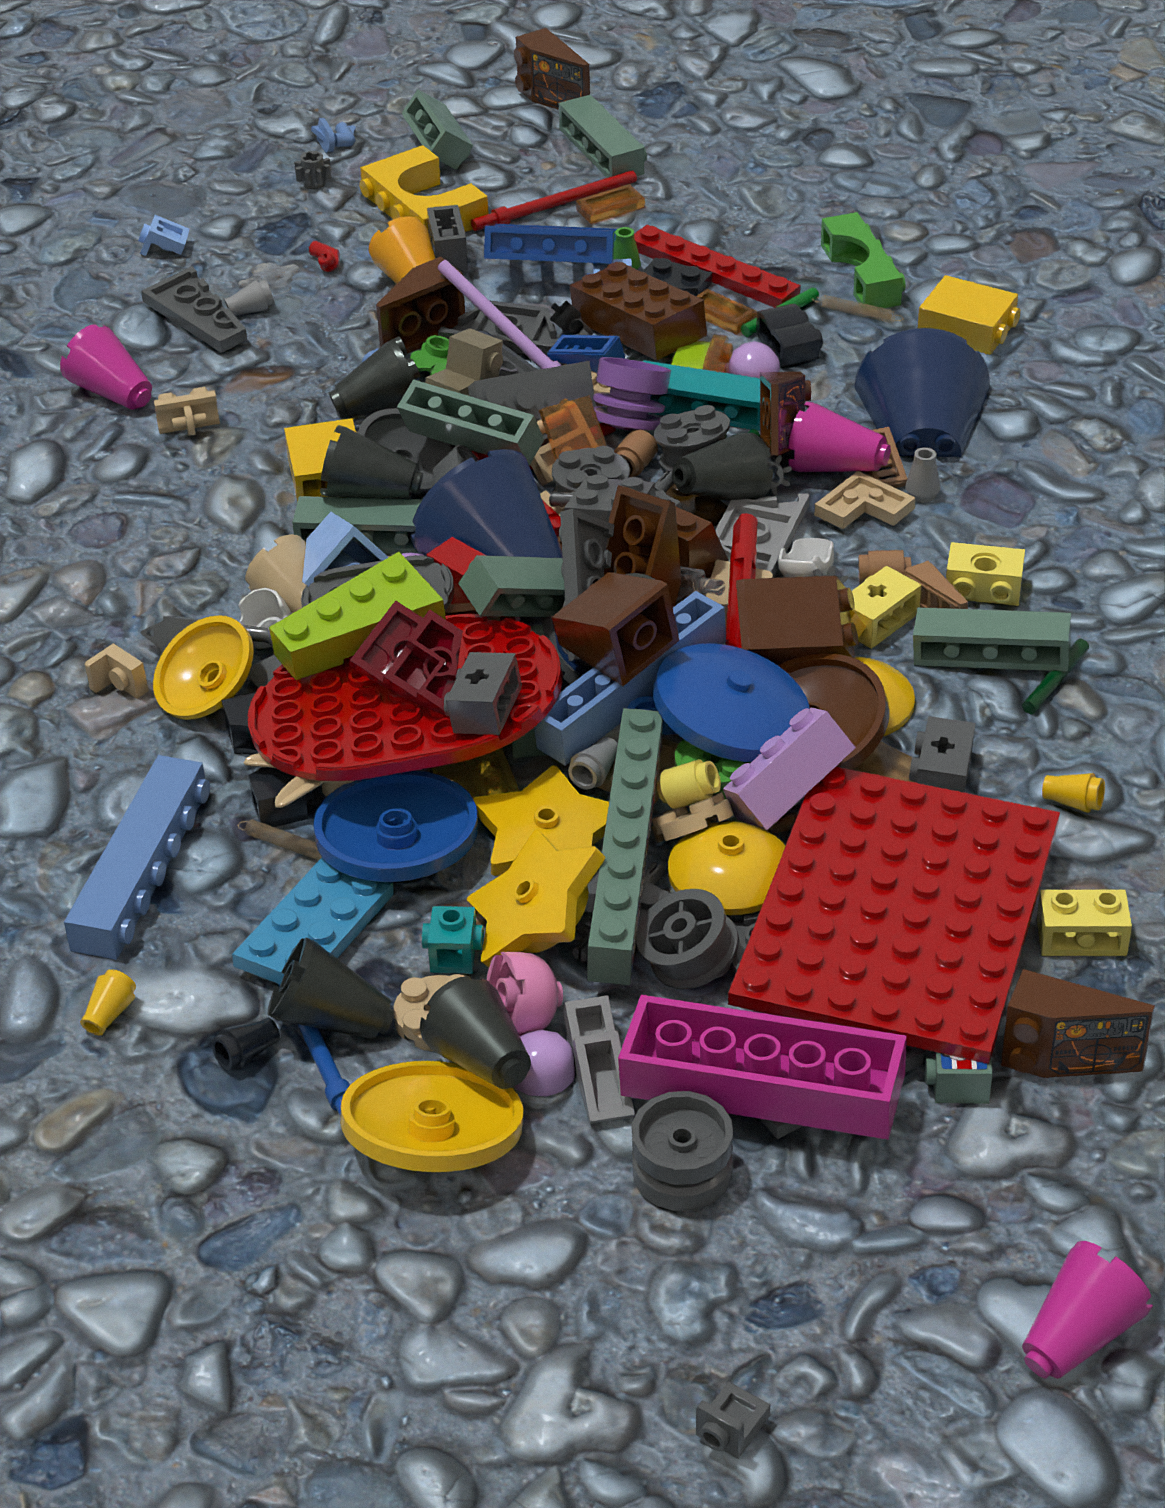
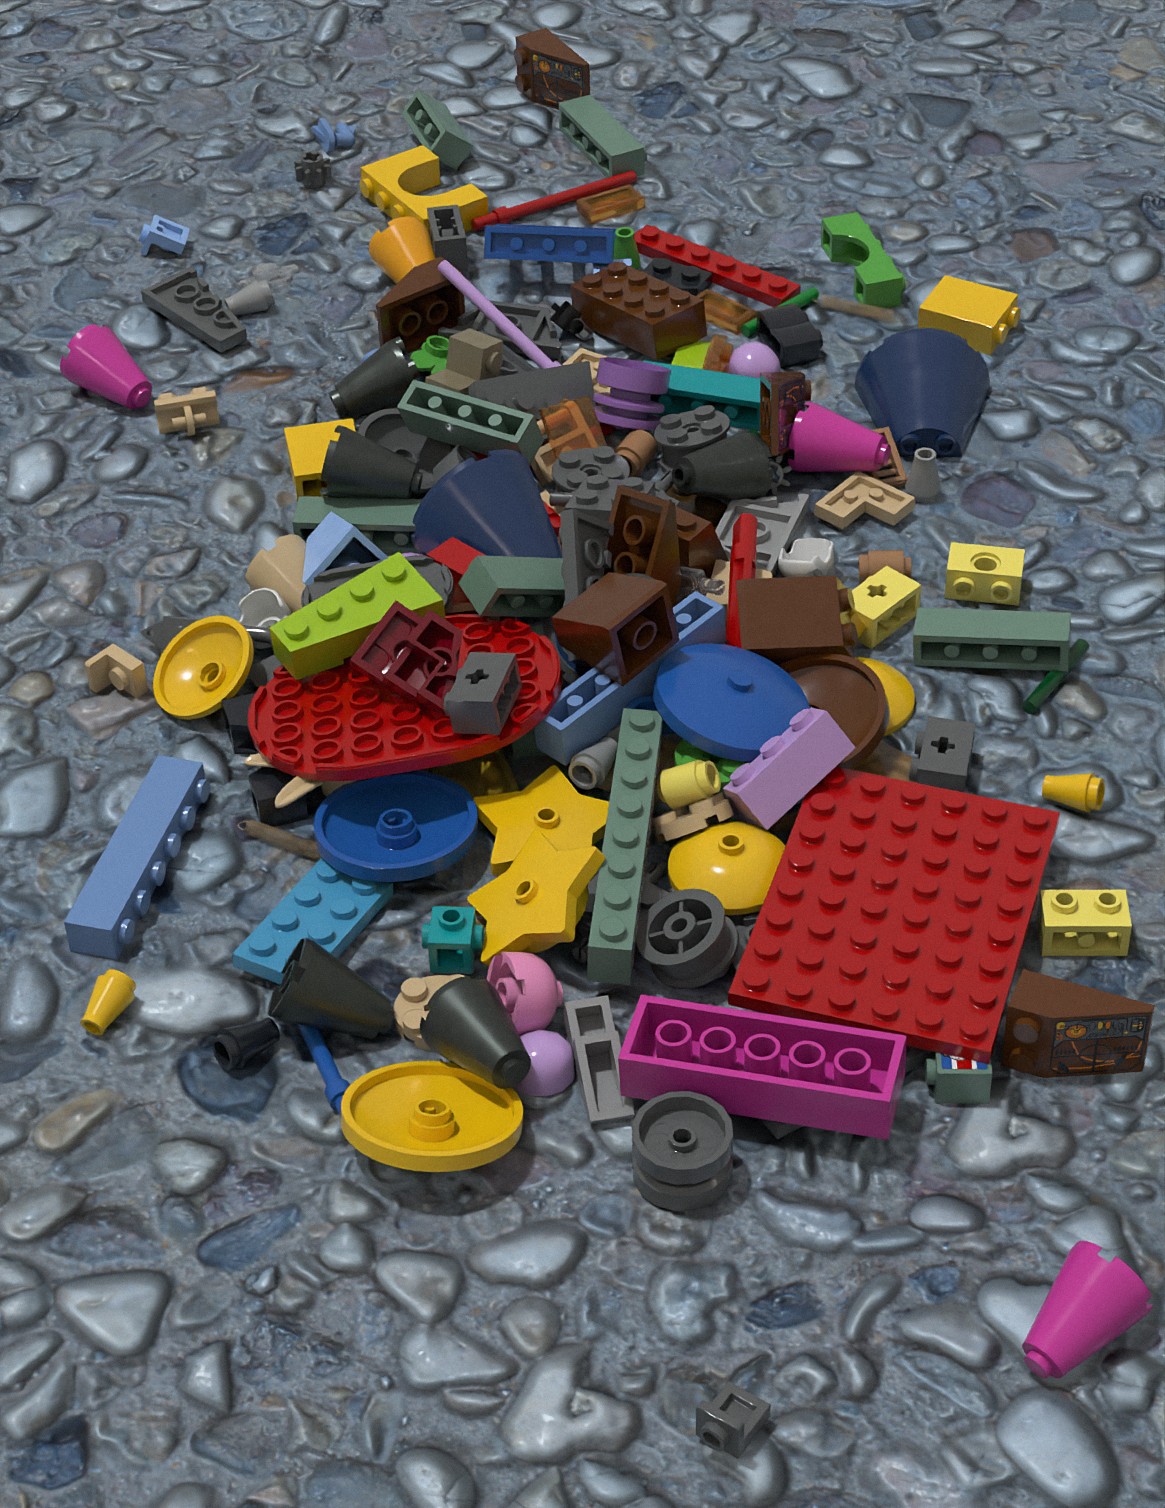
red arm [309,241,340,272] -> none
blue slope [547,335,625,373] -> none
medium nougat slope [904,561,968,609] -> none

